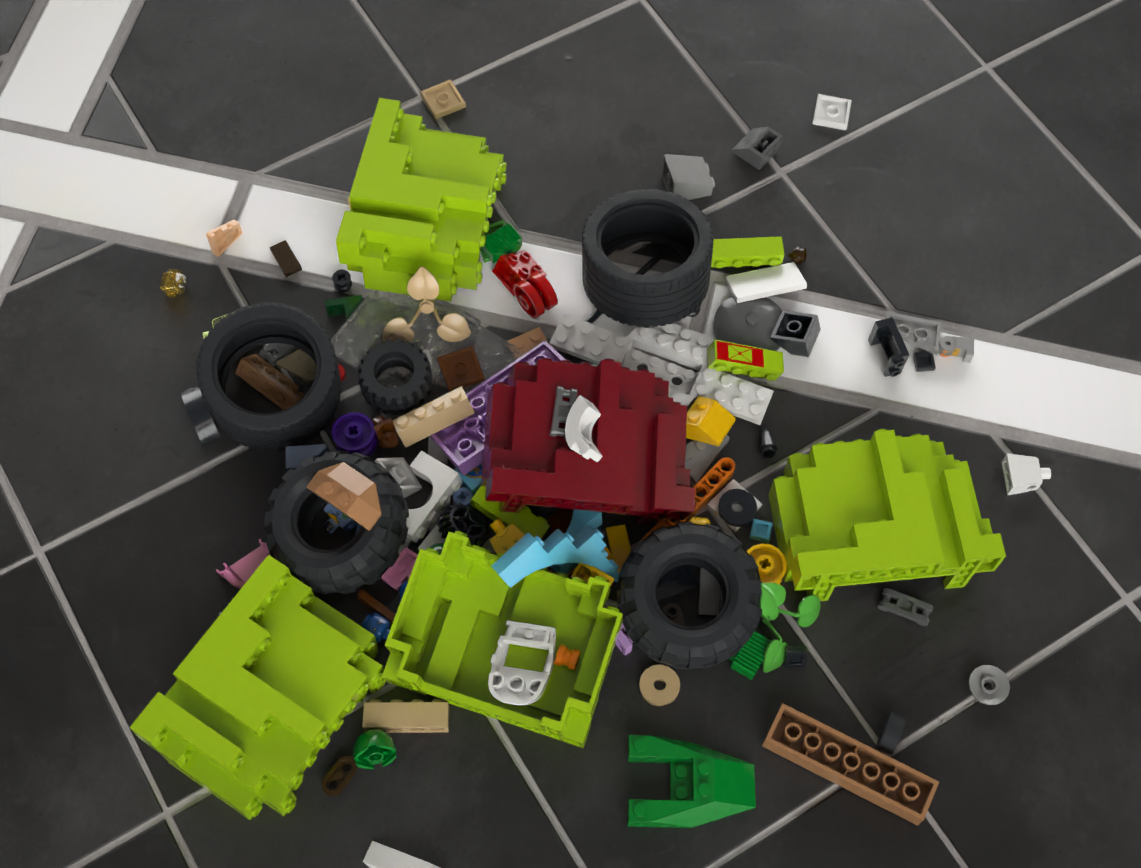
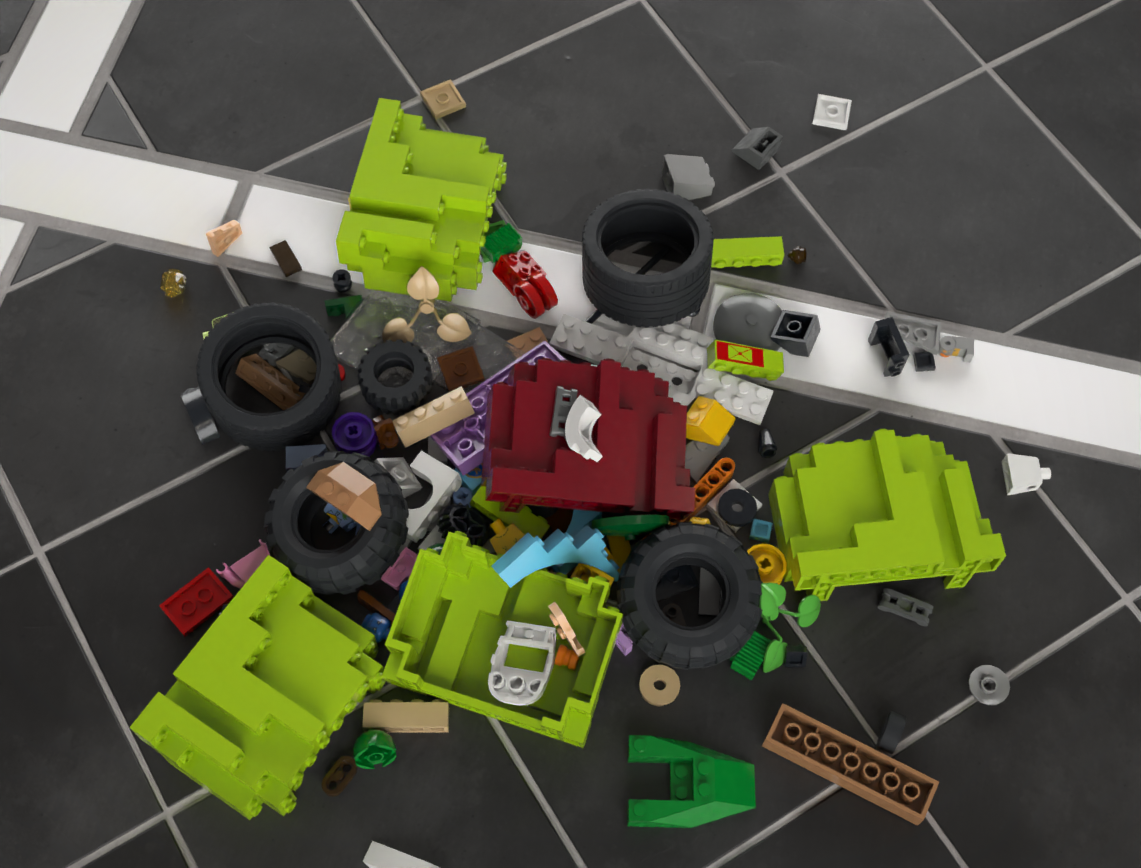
white tile [725,262,807,303] -> none
none -> red plate [159,567,234,637]
none -> light nougat wing [548,602,585,657]
none -> dark green dish [589,515,671,540]

